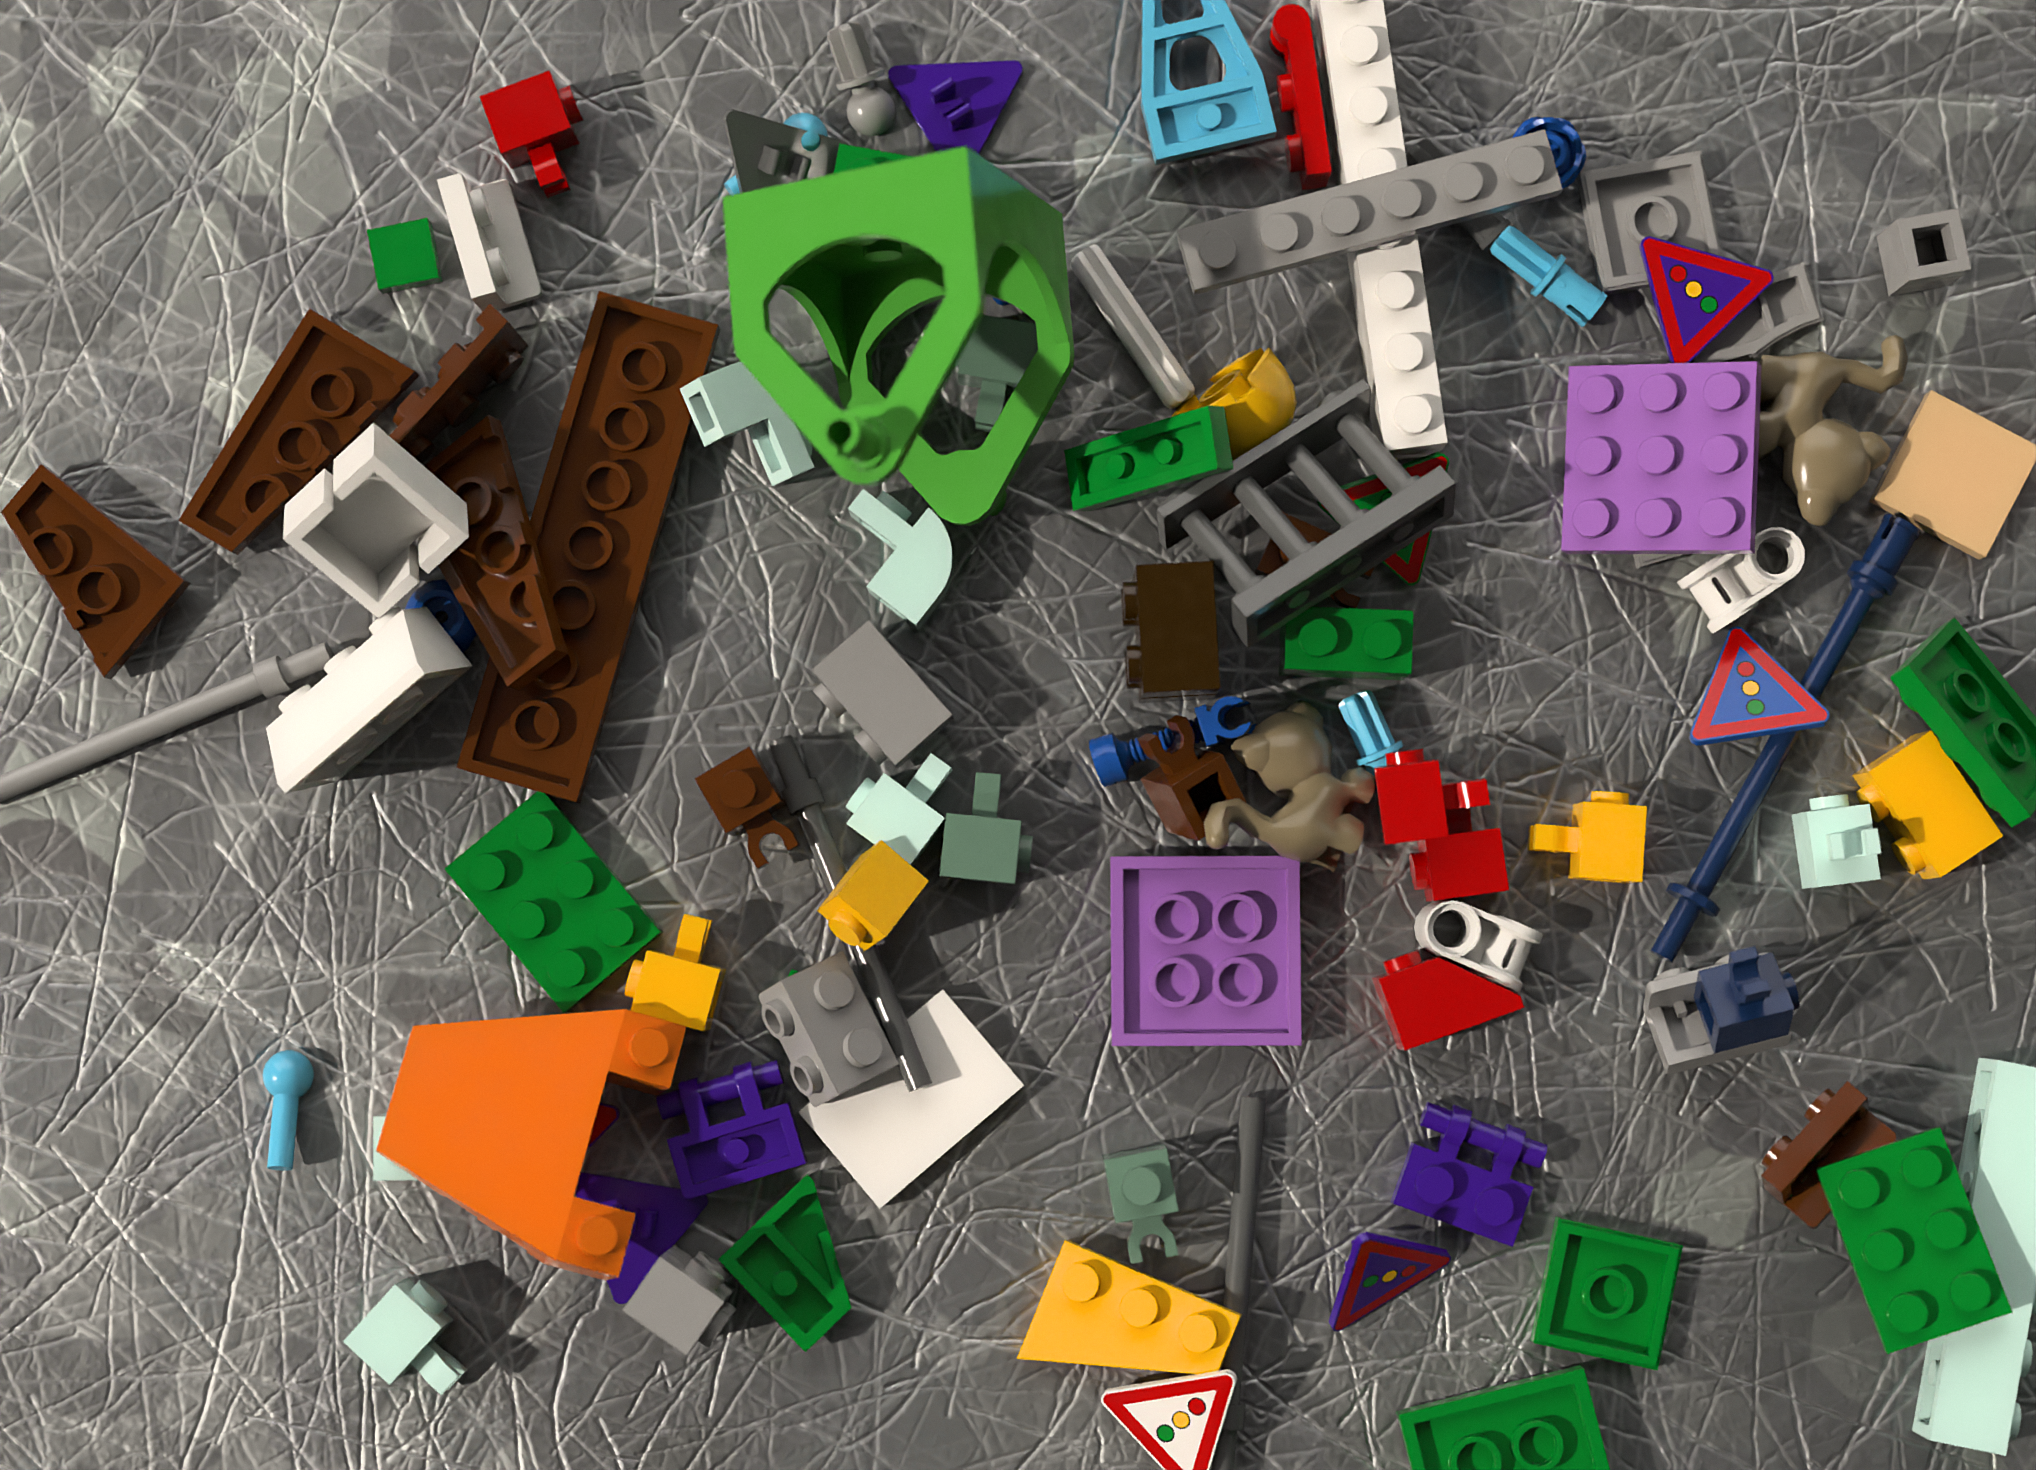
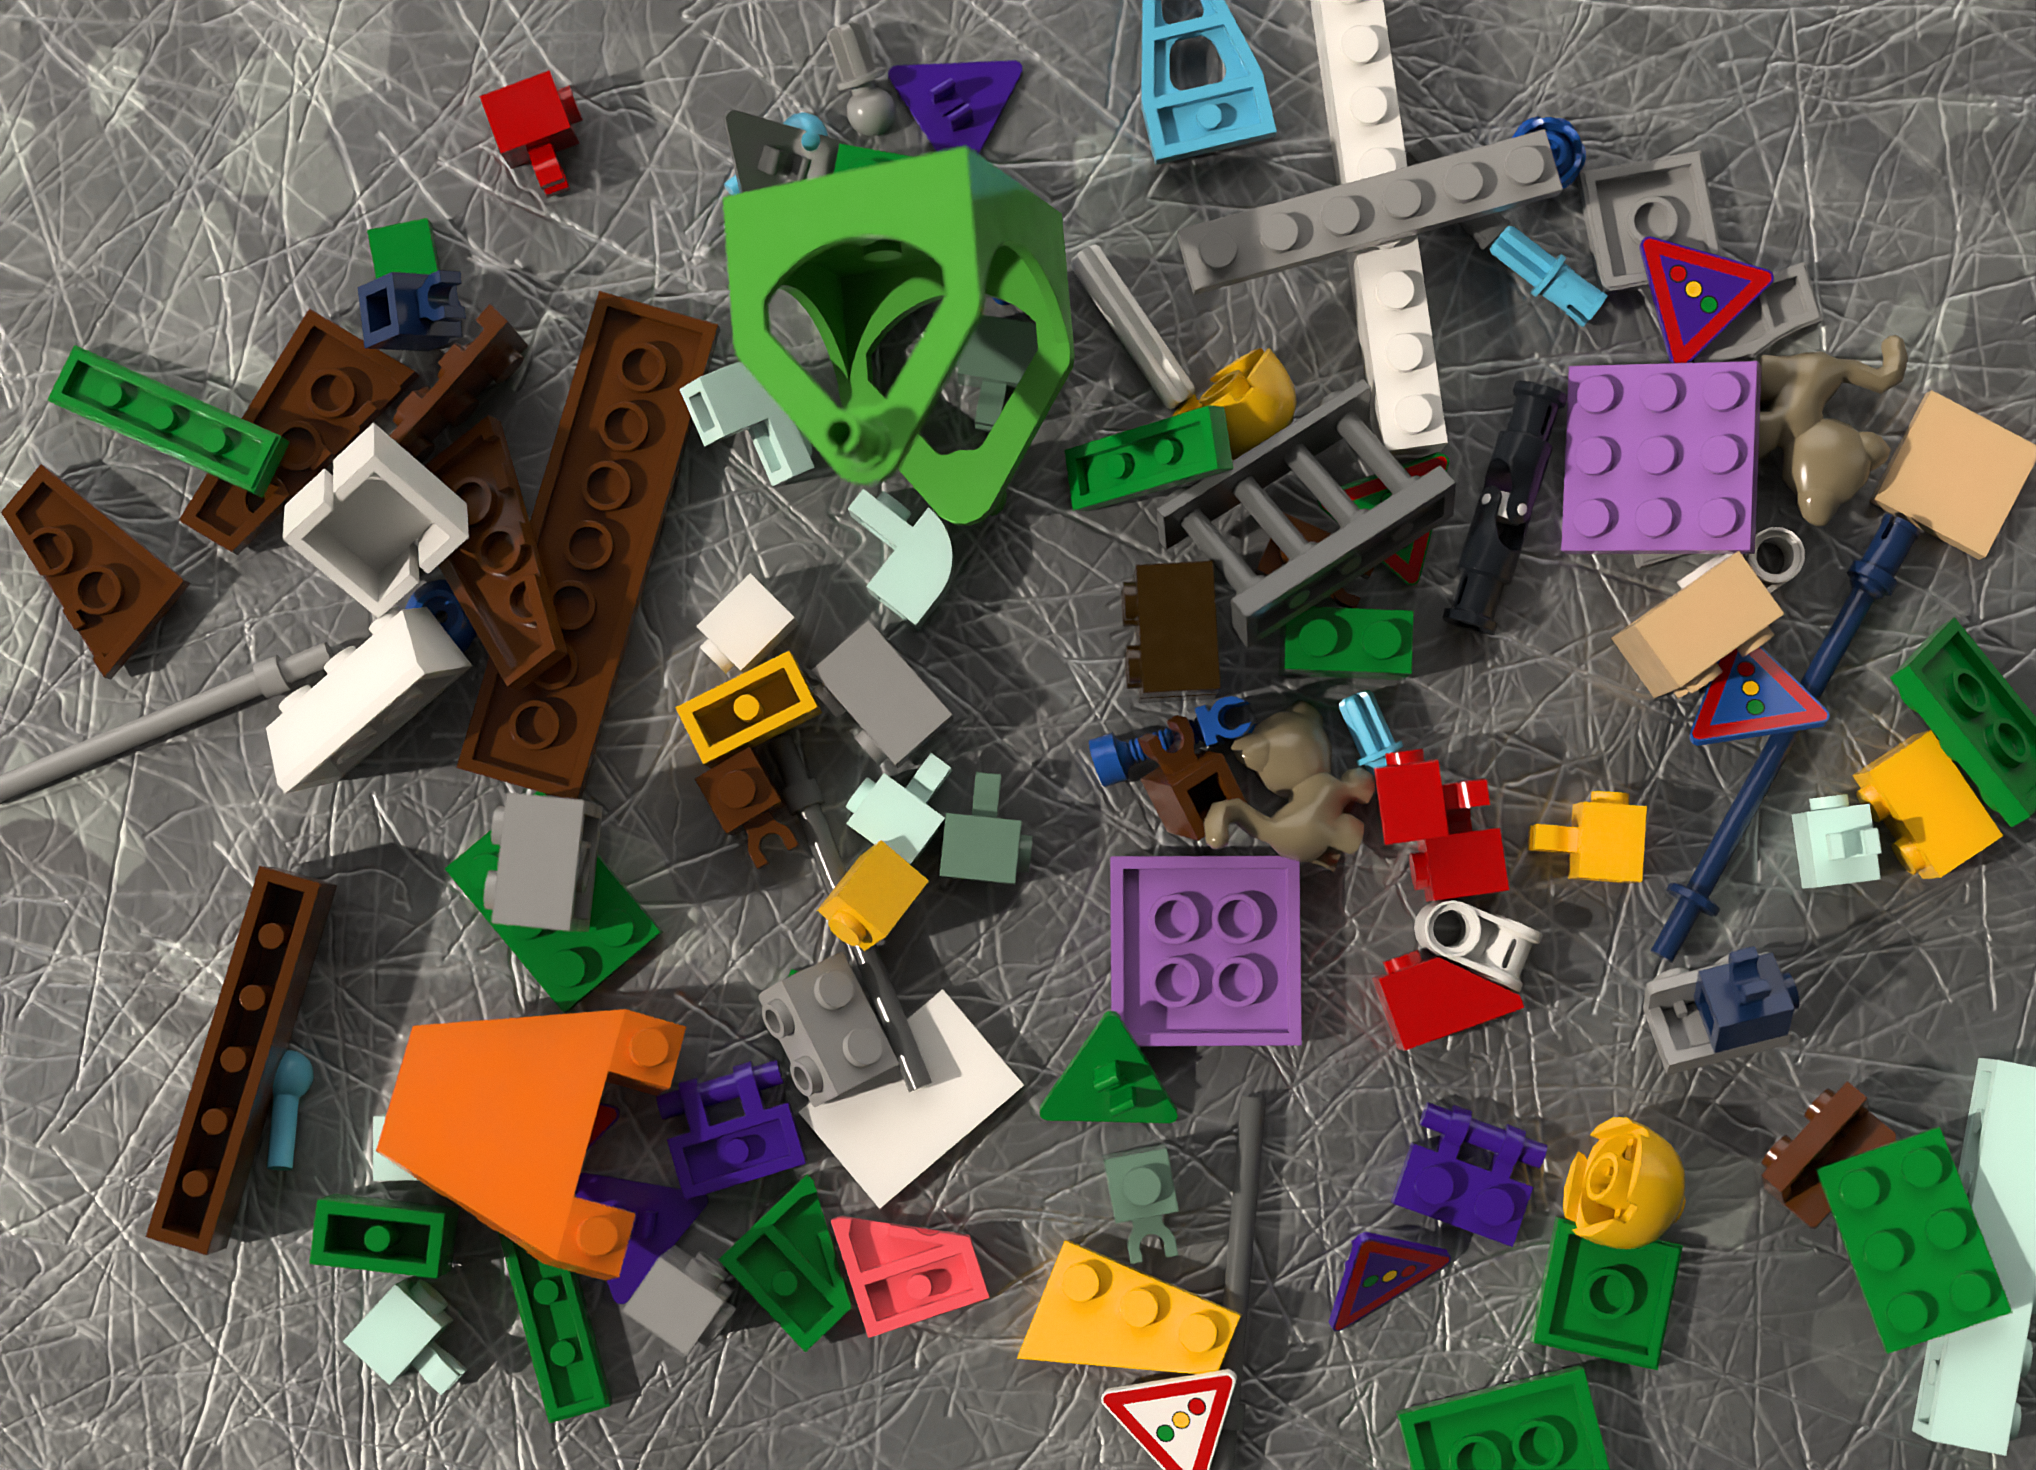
white bracket [437,173,542,312] -> none
yellow brick [625,914,726,1031] -> none
red plate [1269,4,1332,190] -> none
light grey brick [1877,208,1971,296] -> none
none -> green tile [47,345,290,498]
none -> reddish brown brick [145,866,337,1255]
none -> green brick [309,1193,459,1278]
none -> dark blue brick [357,270,466,352]
none -> light grey brick [484,792,603,932]
none -> green tile [498,1232,613,1424]
none -> yellow brick [675,650,823,769]
none -> white brick [696,573,799,673]
none -> coral wing [831,1216,990,1338]
none -> green piece [1039,1011,1178,1123]
none -> black piece [1442,380,1567,635]
none -> yellow cylinder [1563,1117,1685,1249]
none -> tan brick [1611,551,1784,699]

